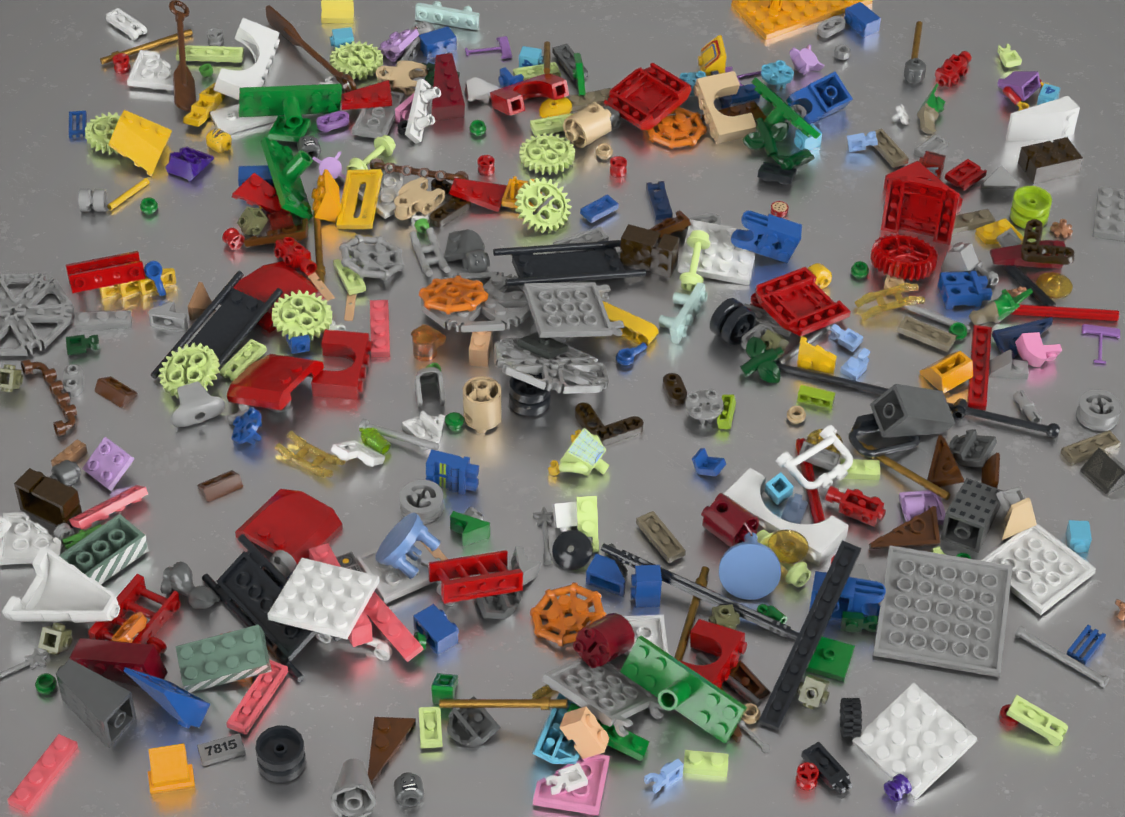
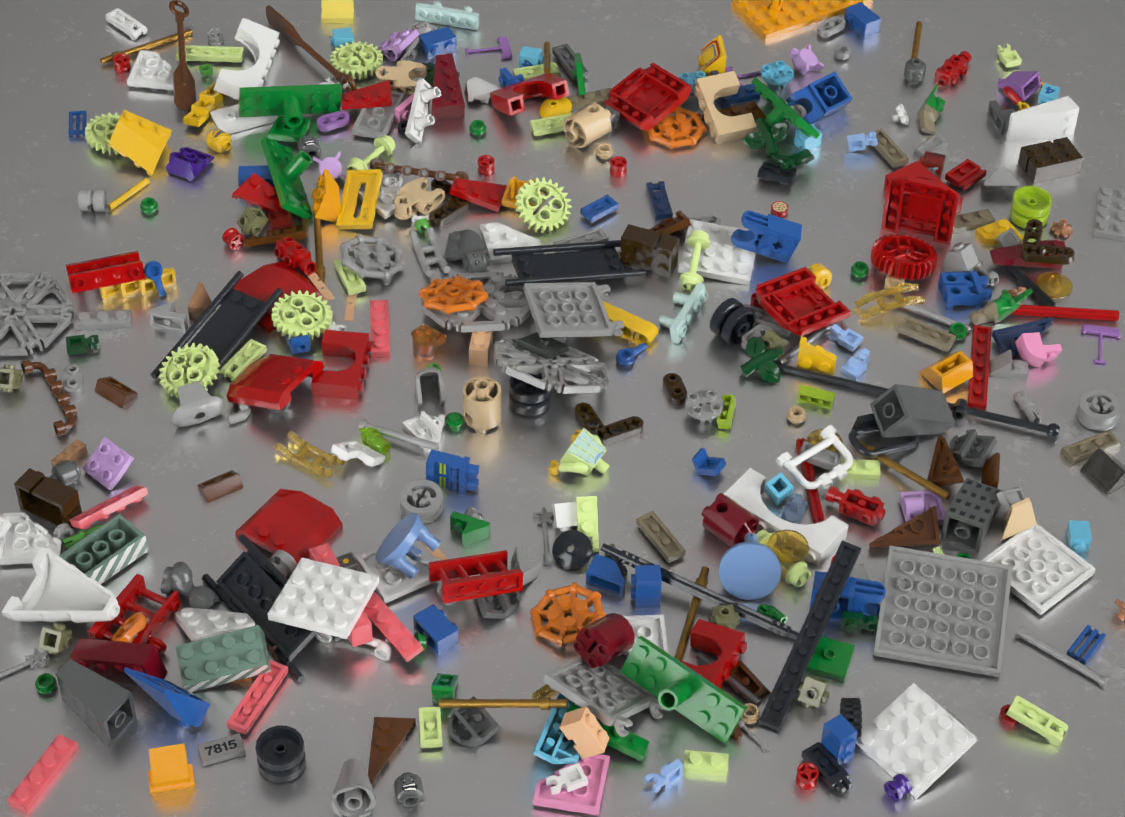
blue plate [231,407,262,445] -> none
yellowish green gear [519,133,575,175] -> none
none -> white plate [174,608,255,642]
none -> white plate [480,222,544,265]
none -> blue brick [821,714,858,765]
none -> dark grey slope [987,100,1015,135]

